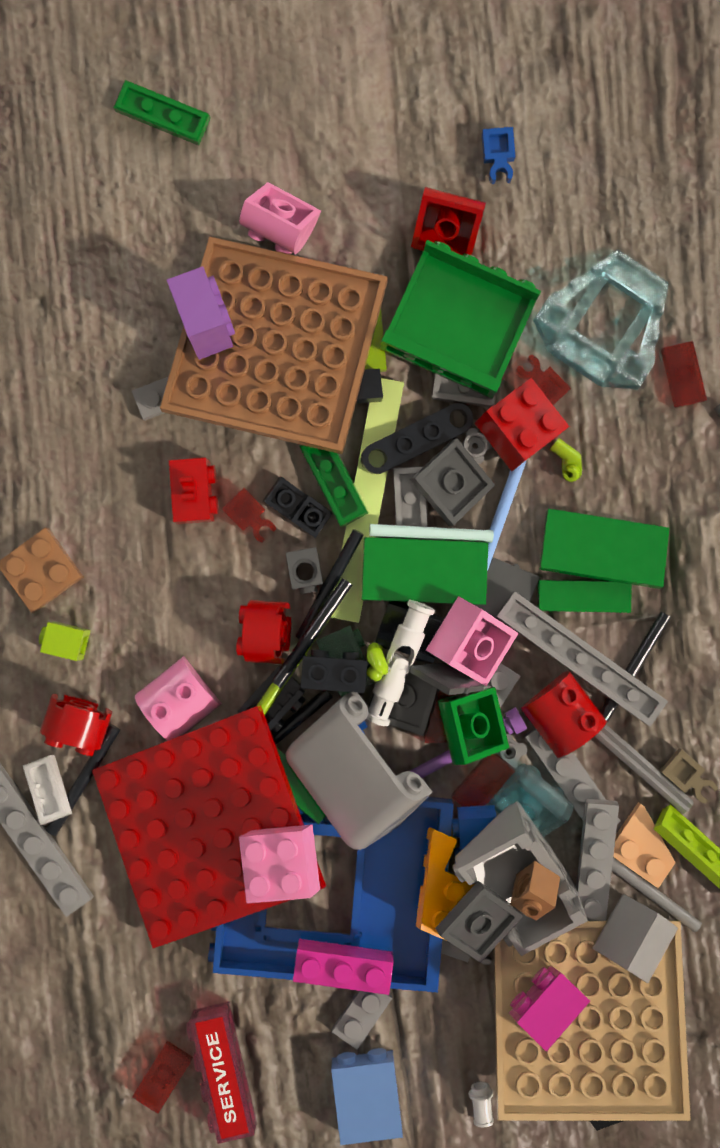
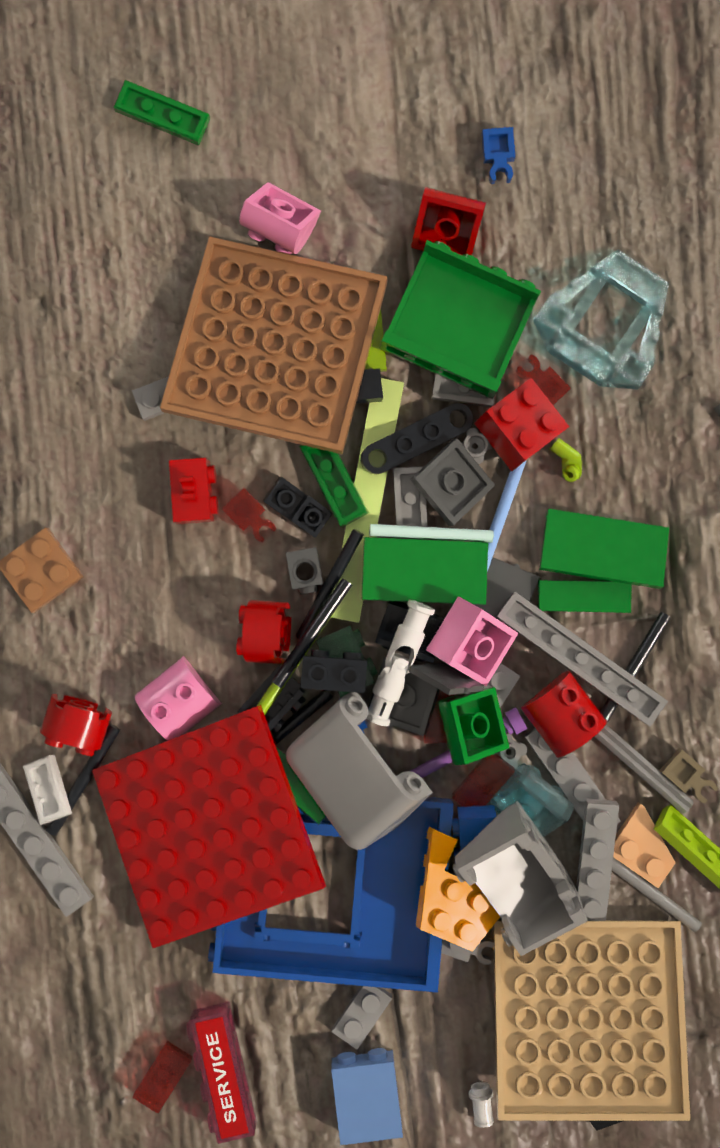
lime brick [38,622,91,661] -> none
medium lavender brick [167,266,235,360] -> none
bright pink brick [239,825,320,903] -> none
dark pink brick [293,939,394,995] -> none
lime arm [366,643,389,682] -> none
dark grey plate [435,880,523,963] -> none
dark pink brick [509,965,590,1052] -> none
medium nougat brick [510,861,560,921] -> none
light grey slope [592,894,678,983] -> none
clear red plate [661,341,707,408] -> none

